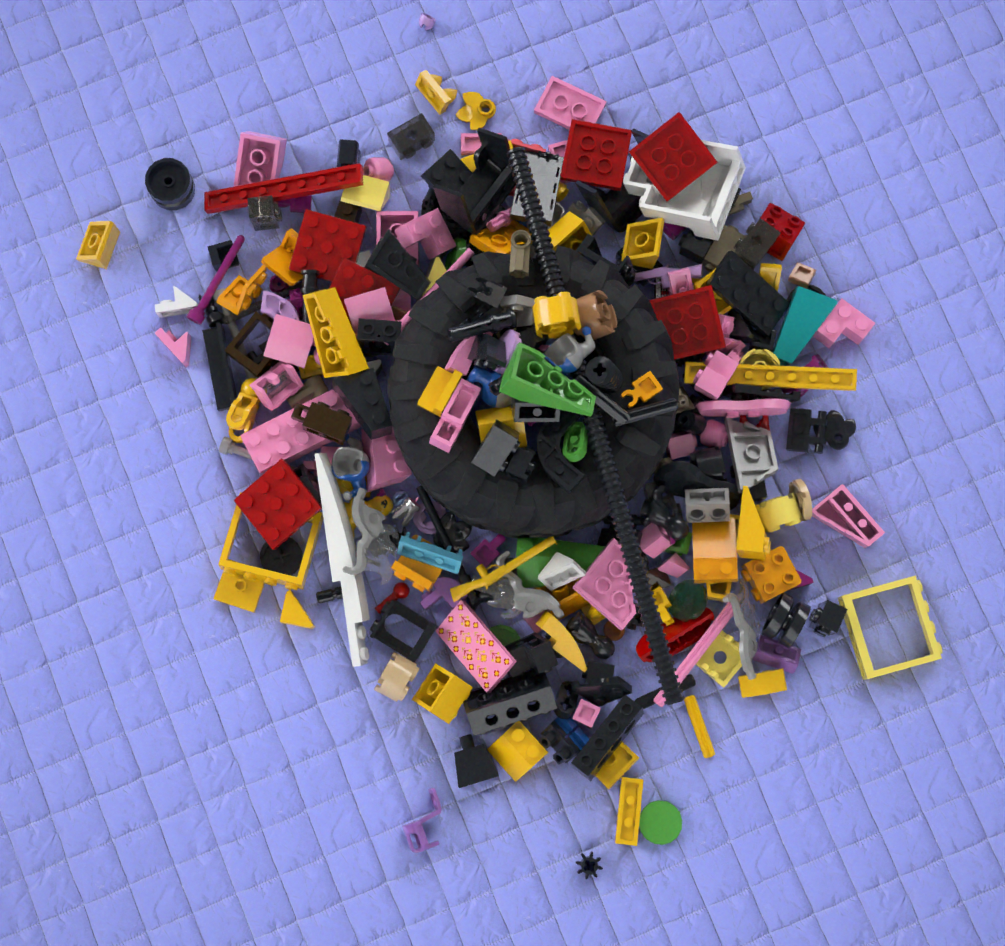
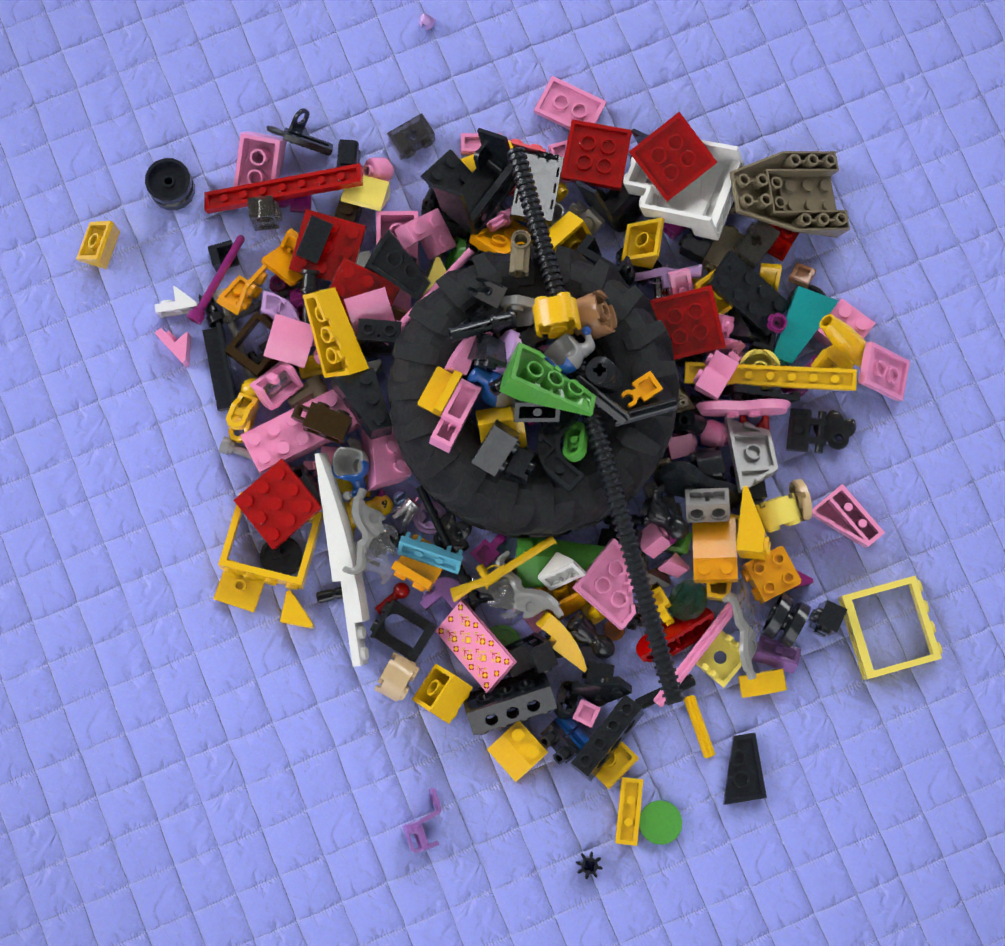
yellow tile [415,70,457,115] -> none
black torso [454,734,499,788] -> none
yellow plate [456,92,496,130] -> none
none -> black piece [266,108,333,156]
none -> black hinge [295,215,333,264]
none -> black wing [723,733,767,805]
none -> dark tan wedge [730,151,850,238]
none -> magenta plate [767,313,787,333]
none -> yellow plate [810,314,866,369]
none -> bright pink plate [858,342,910,401]

